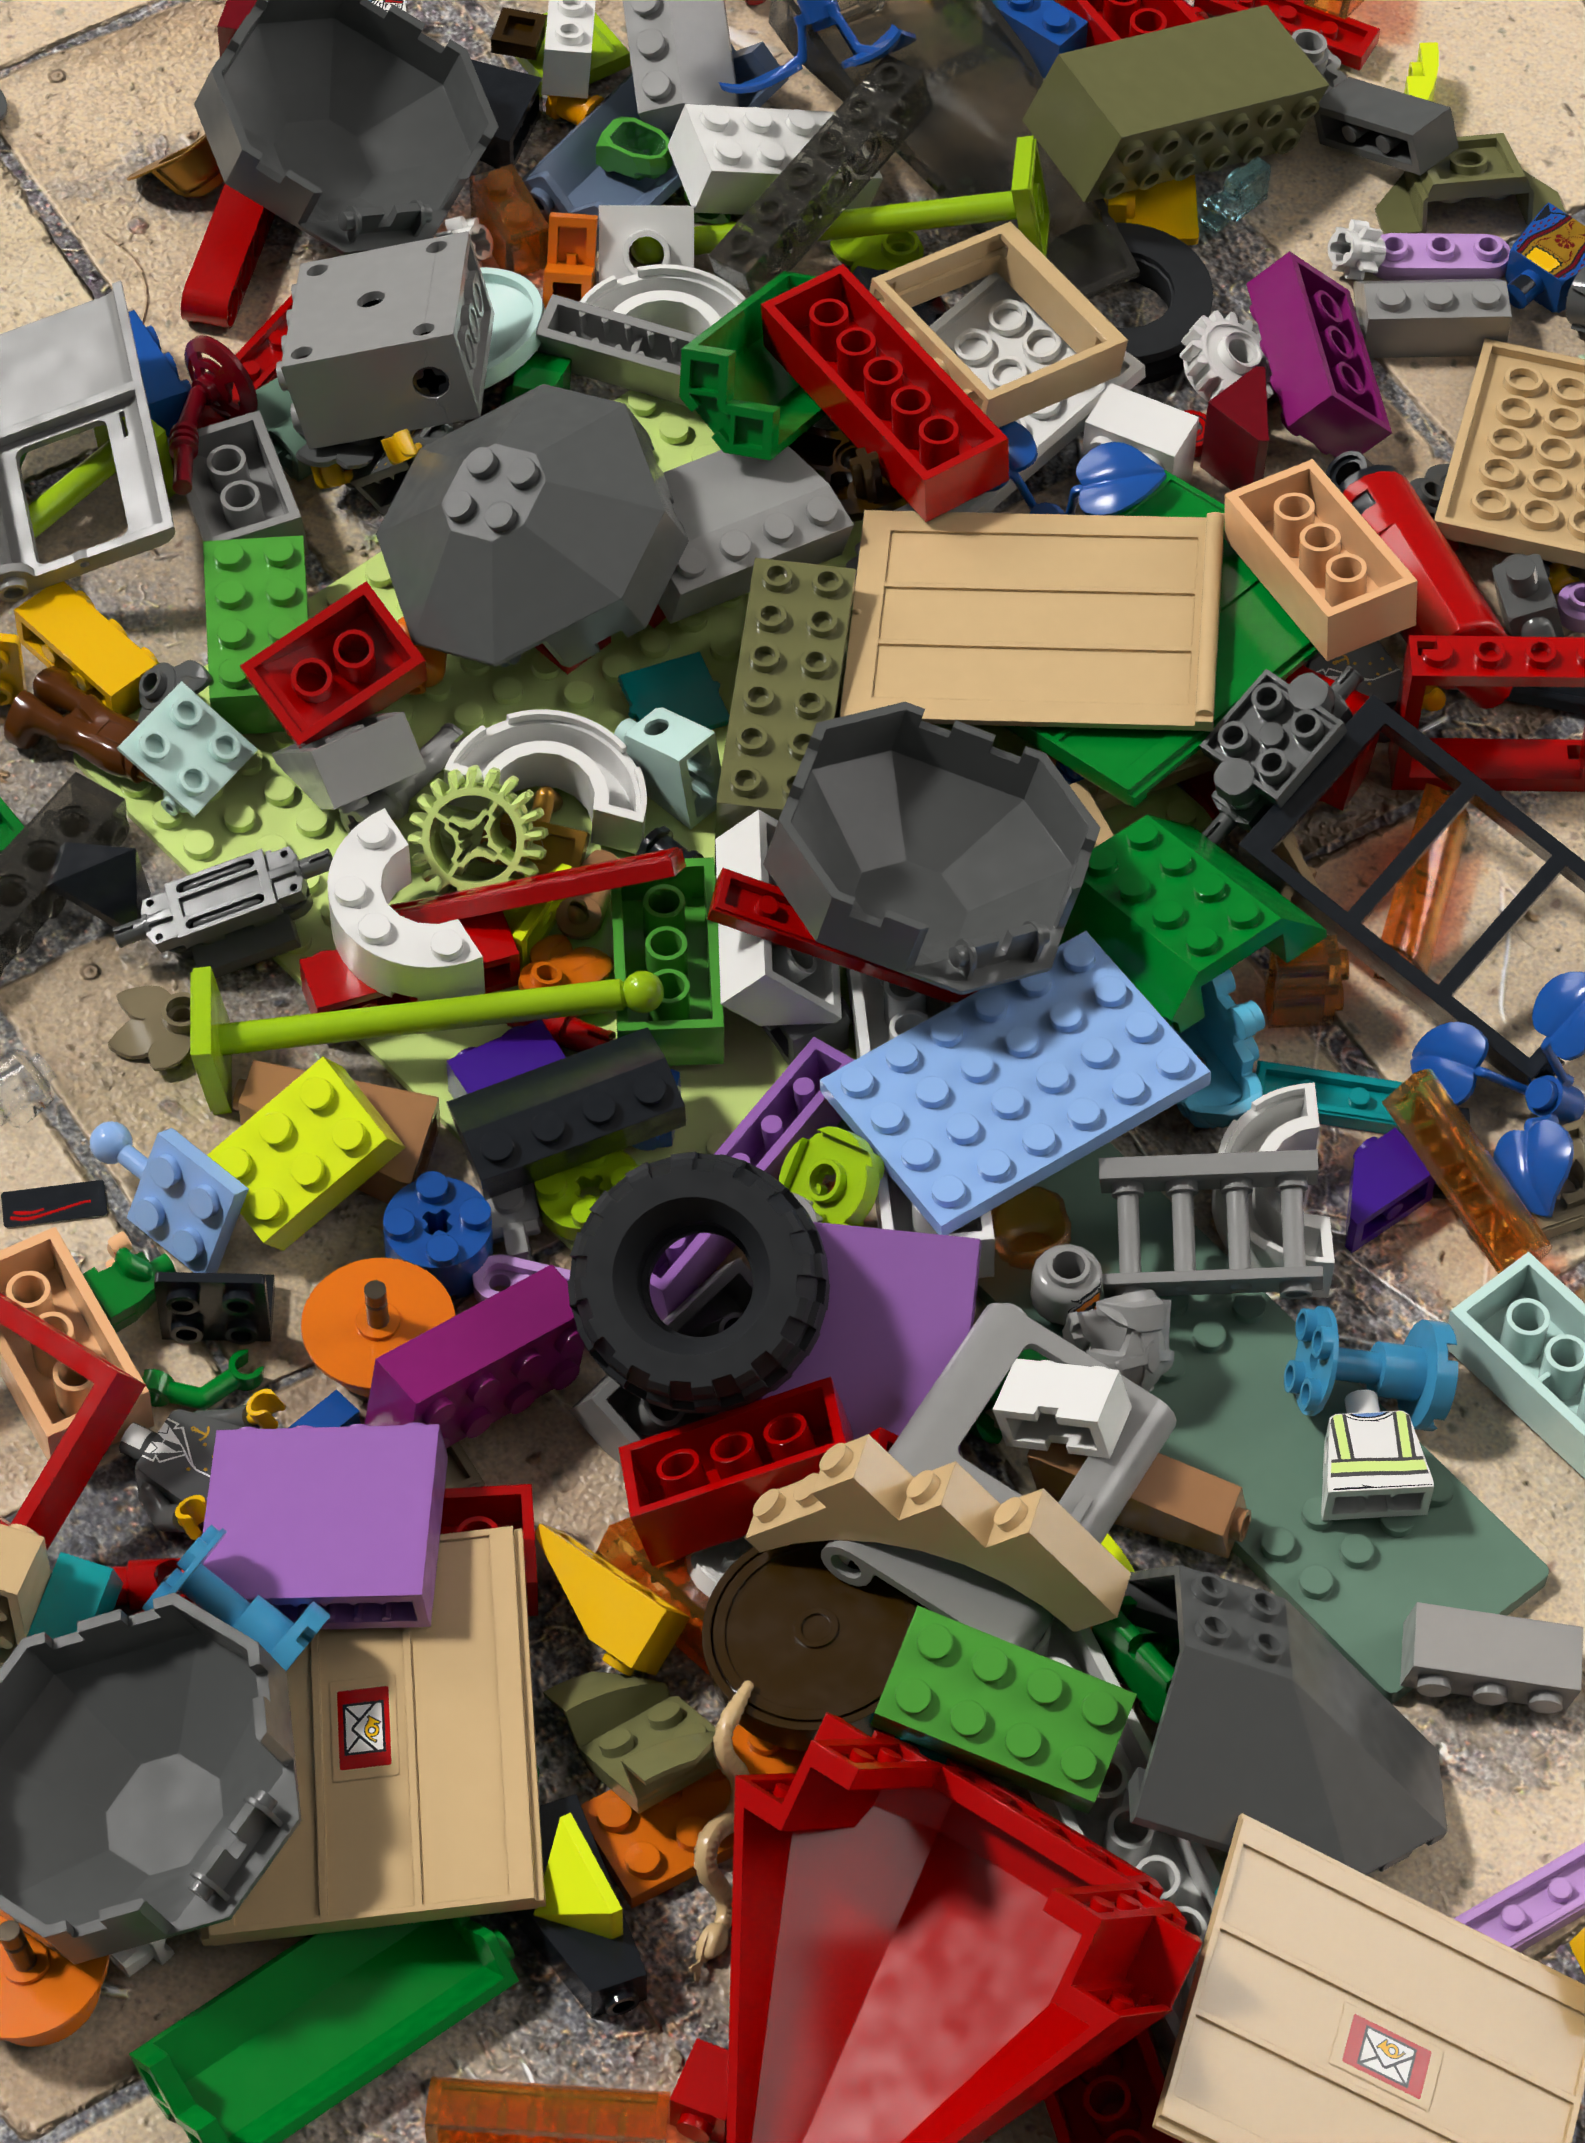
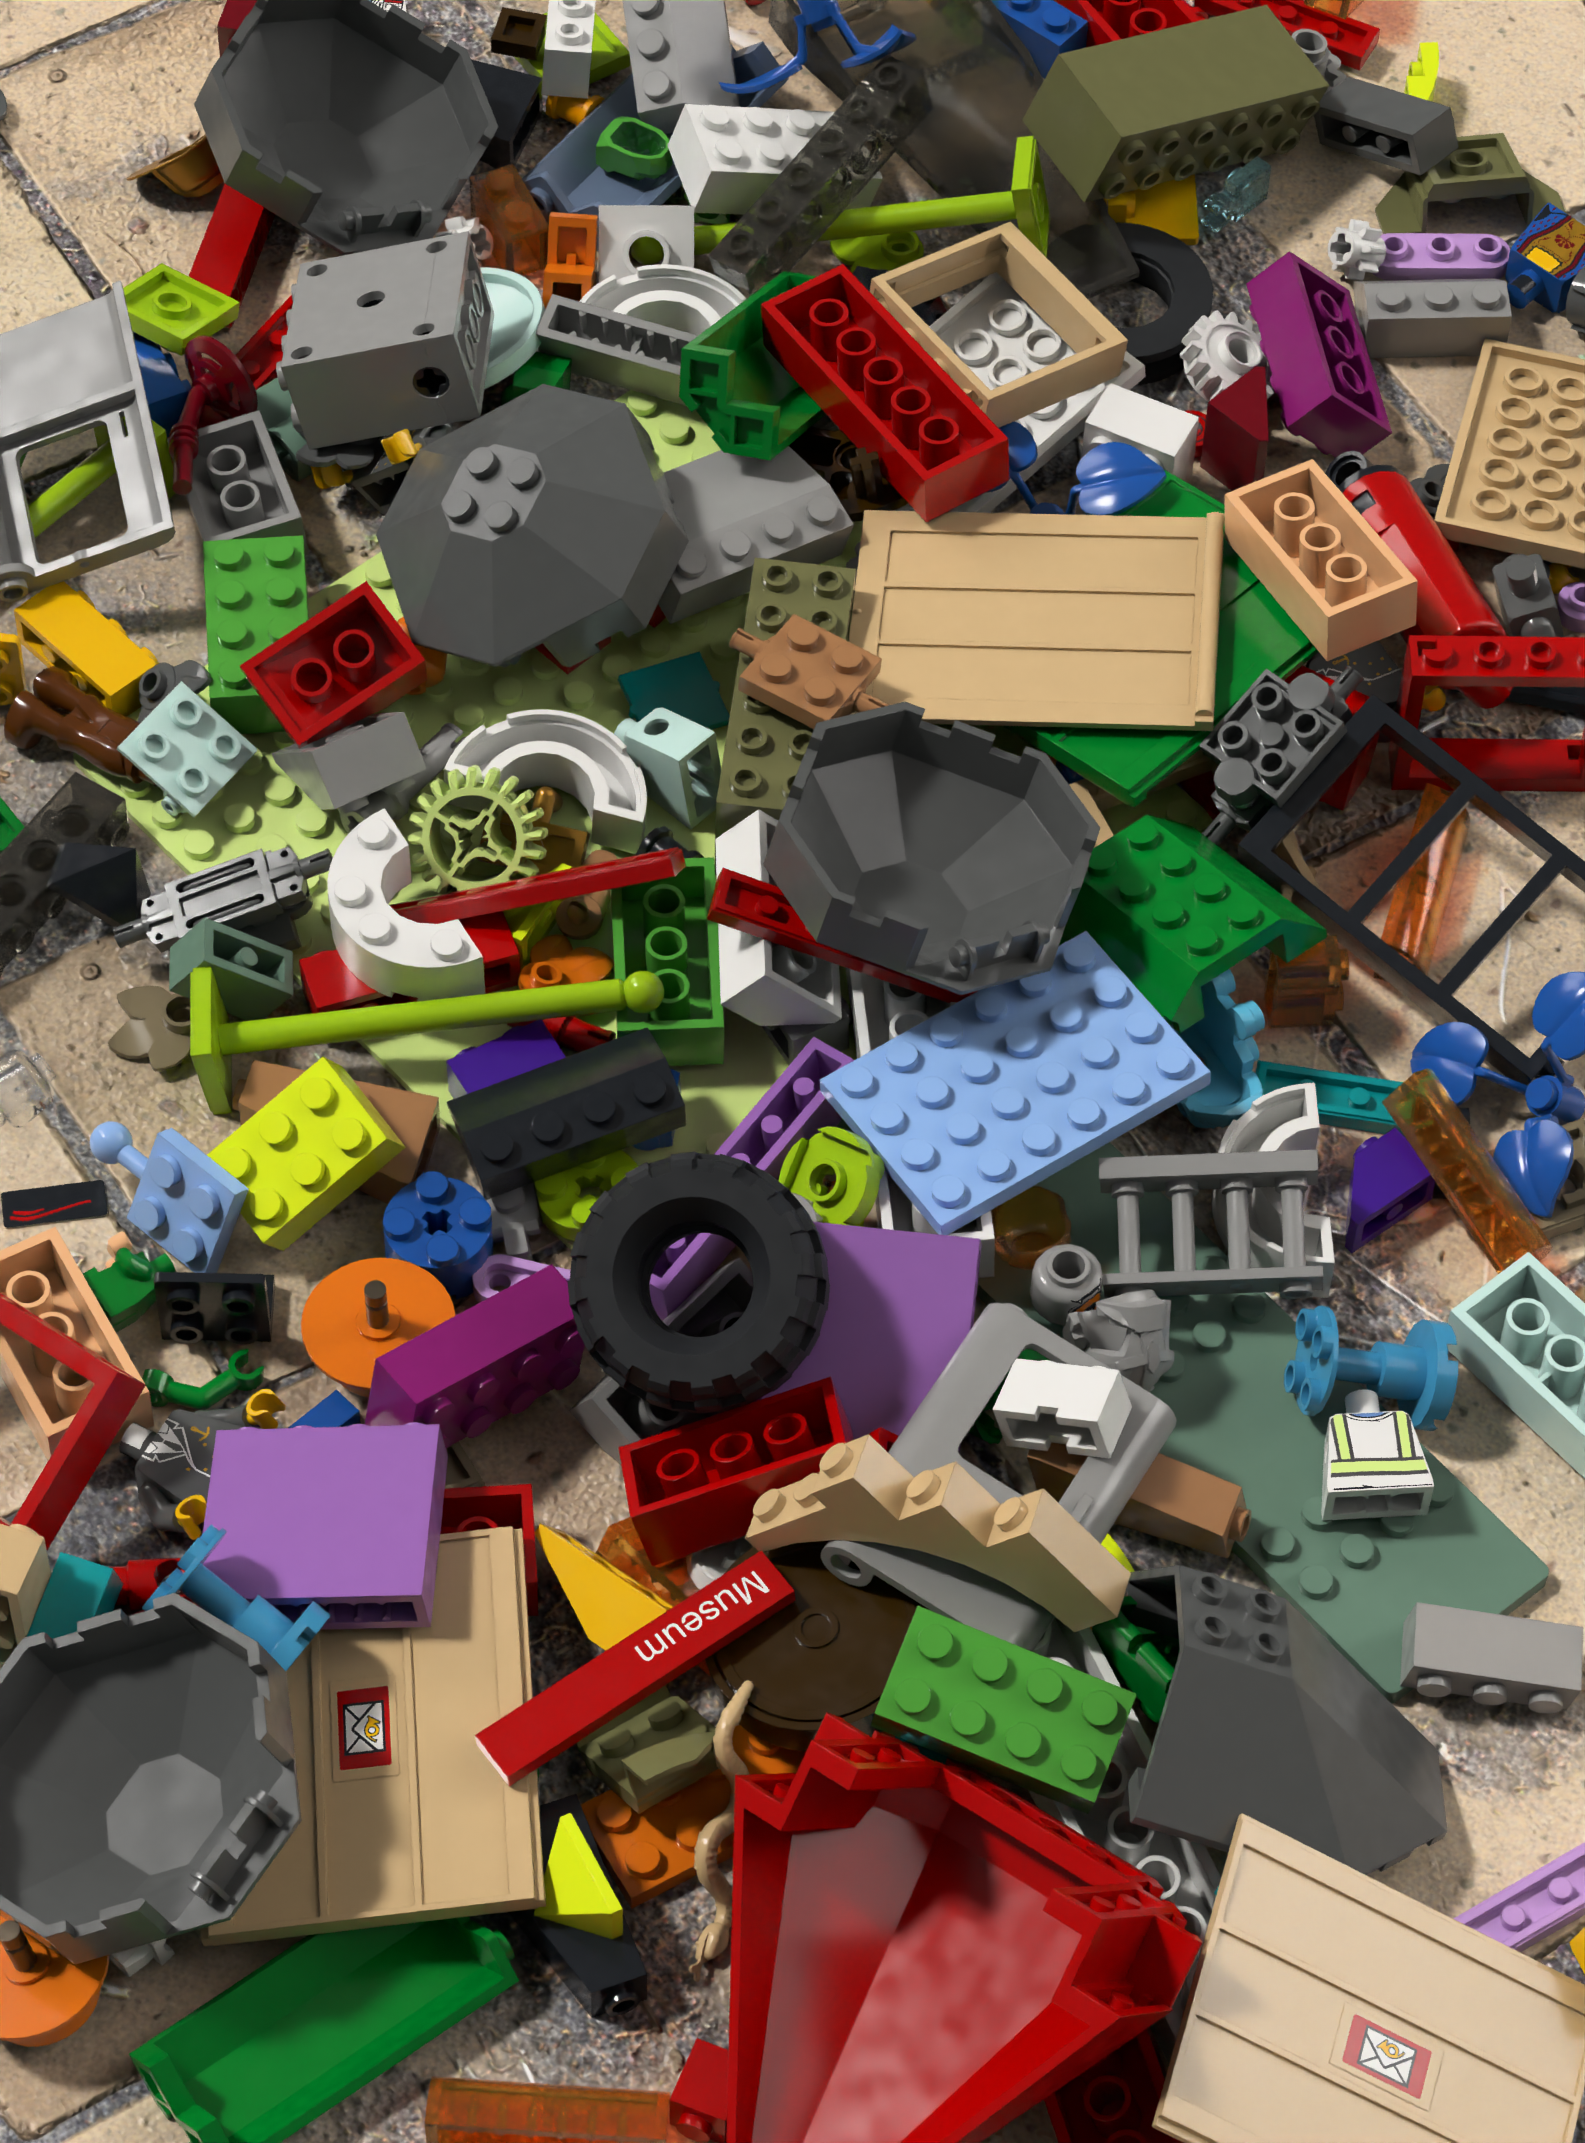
none -> lime plate [123,263,240,356]
none -> sand green brick [169,917,293,1021]
none -> red tile [475,1550,796,1787]
none -> medium nougat plate [729,614,890,729]

